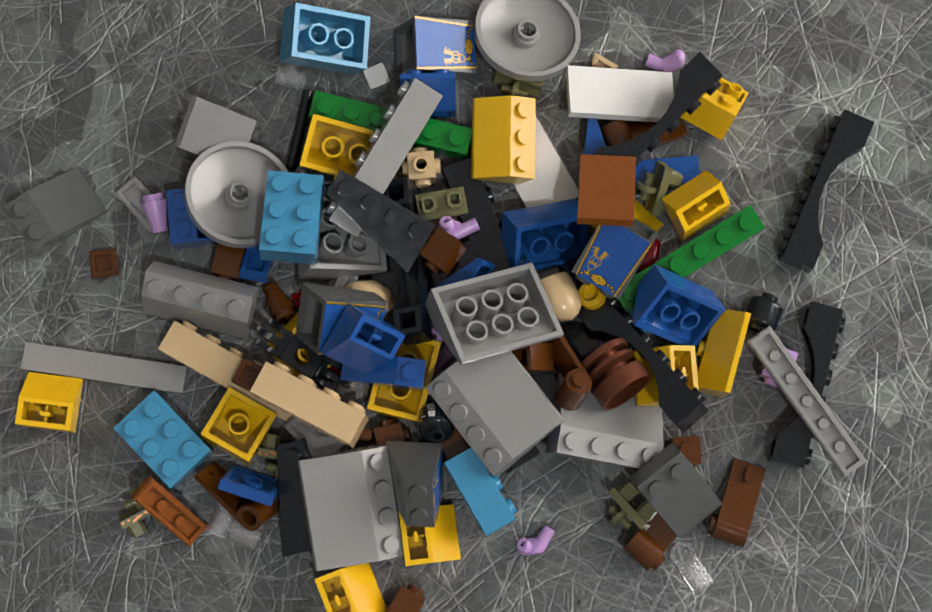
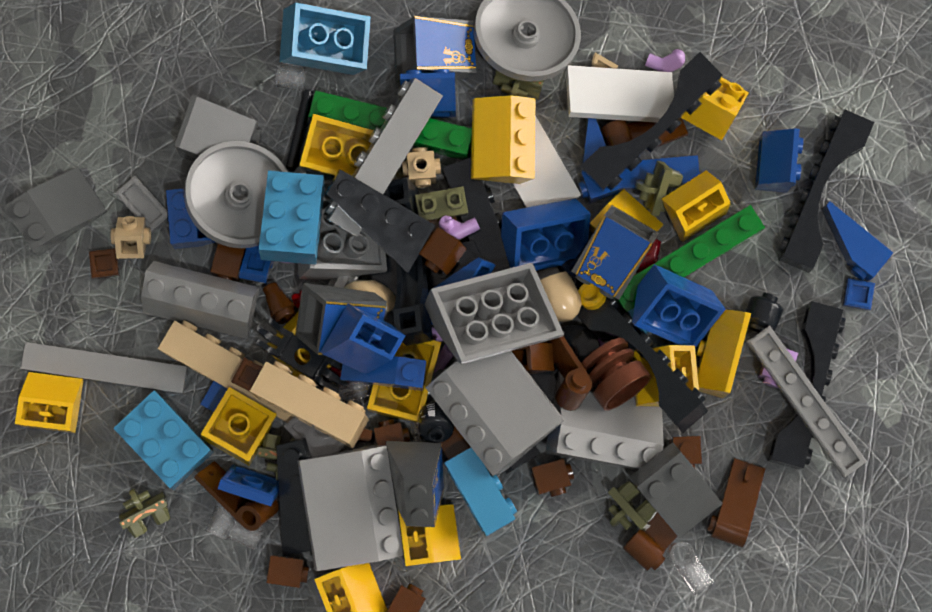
dark orange tile [130,475,208,546] -> none
lavender cone [140,192,168,234] -> none
white sticker [363,63,390,89] -> none
lavender arm [516,525,555,556] -> none
dark orange tile [577,154,636,227] -> none
none -> tan brick [111,216,151,259]
none -> blue tile [200,381,227,412]
none -> reddish brown brick [266,555,309,588]
none -> reddish brown brick [531,459,574,497]
none -> blue slope [755,128,803,193]
none -> blue slope [822,201,893,281]
none -> blue tile [843,278,875,311]

